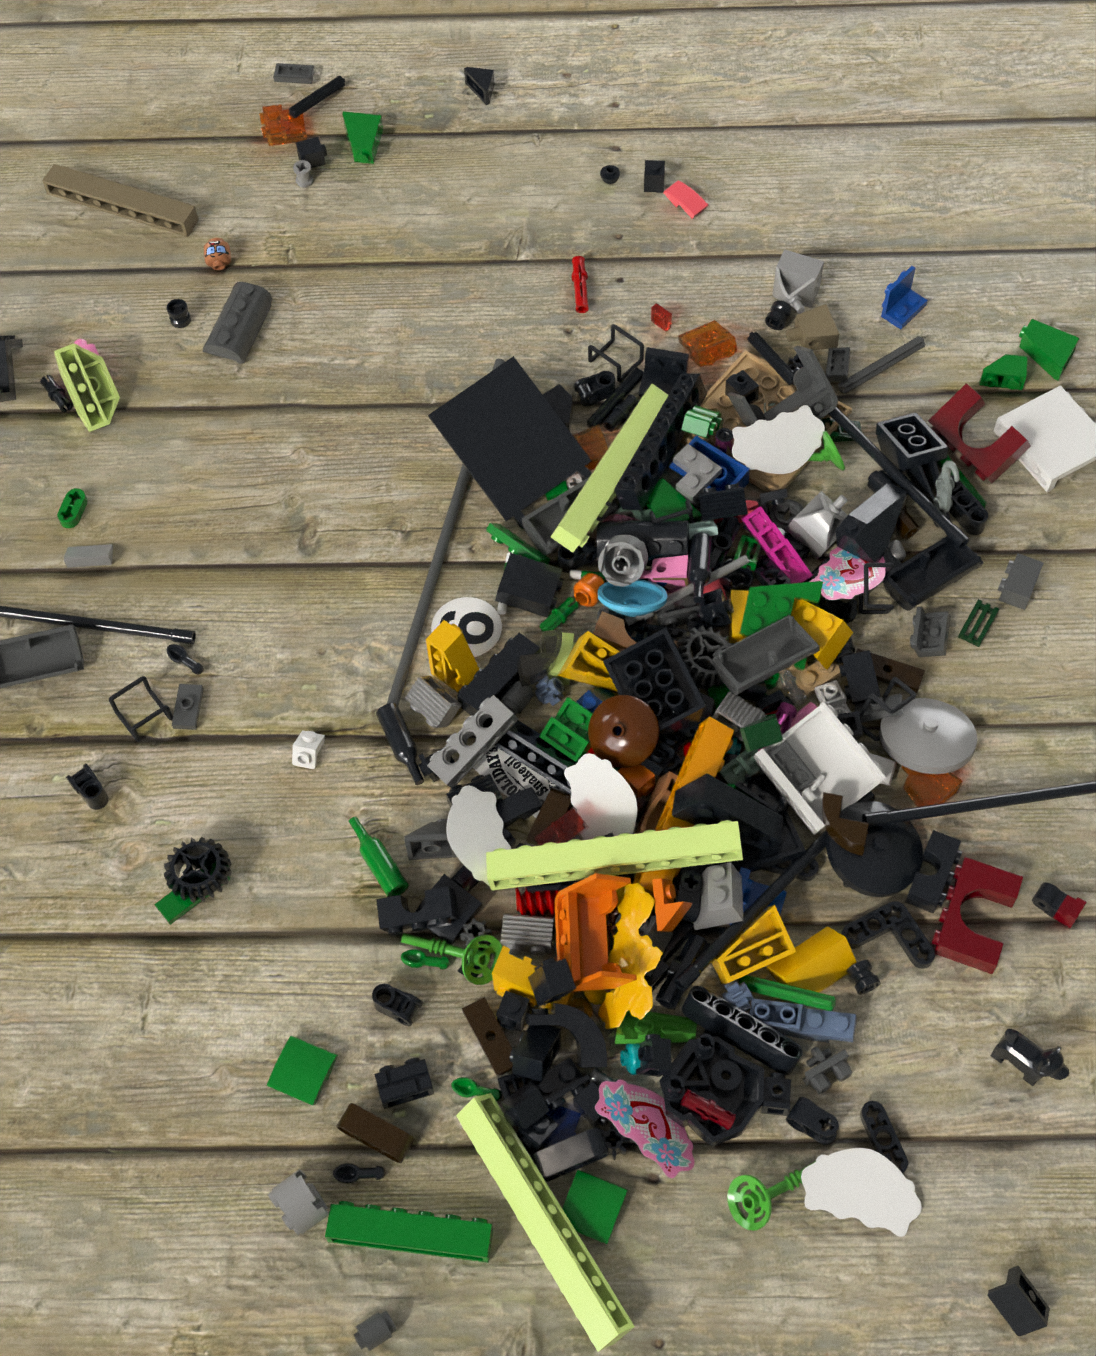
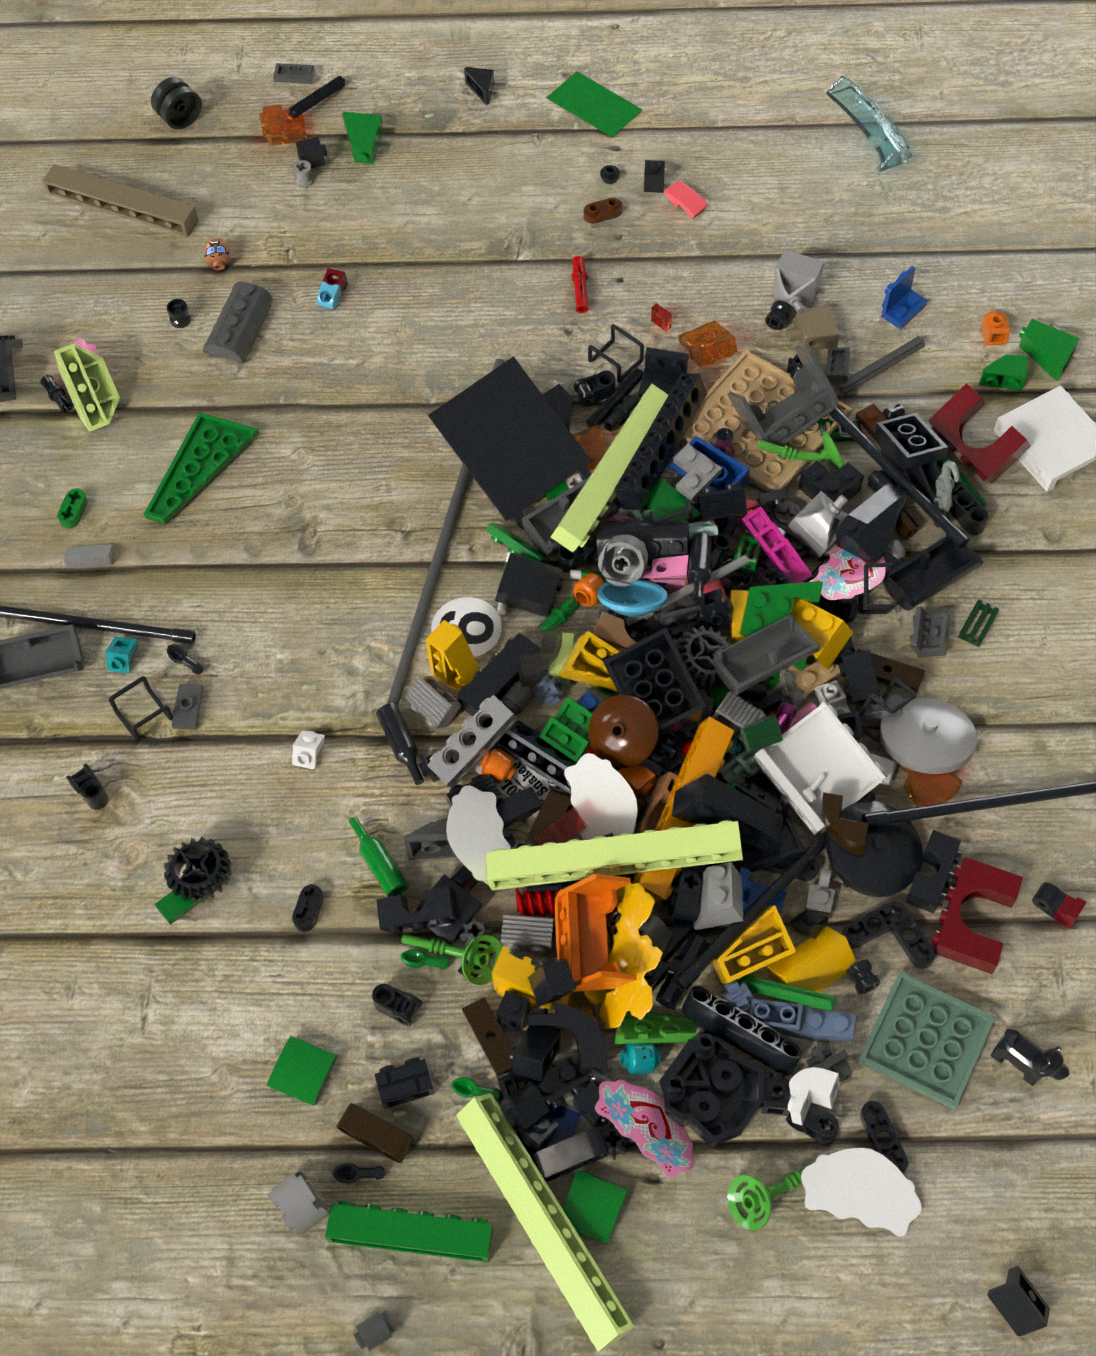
black brick [636,1034,672,1077] -> none
orange slope [652,878,692,932] -> none
brick [681,405,724,439] -> none
dark red pin [681,1089,736,1130] -> none
black brick [725,370,759,405] -> none
white sticker [732,405,825,474] -> none
black axle [747,332,795,385] -> none
dark grey plate [768,740,817,792] -> none
dark grey brick [998,553,1044,610] -> none
none -> teal bracket [105,637,138,673]
none -> green wing [144,412,259,525]
none -> pearl dark grey wheel [151,77,202,130]
none -> black beam [292,884,324,932]
none -> leg [317,268,348,309]
none -> orange head [479,748,517,783]
none -> green sticker [546,71,642,137]
none -> reddish brown plate [584,198,623,224]
none -> white brick [788,1067,840,1125]
none -> black slope [790,909,828,939]
none -> black brick [798,461,864,502]
none -> light grey plate [805,868,835,916]
none -> clear light blue windscreen [826,76,912,172]
none -> reddish brown plate [855,403,886,444]
none -> sand green plate [857,971,995,1110]
none -> black piece [882,404,905,420]
none -> orange brick [981,311,1011,345]

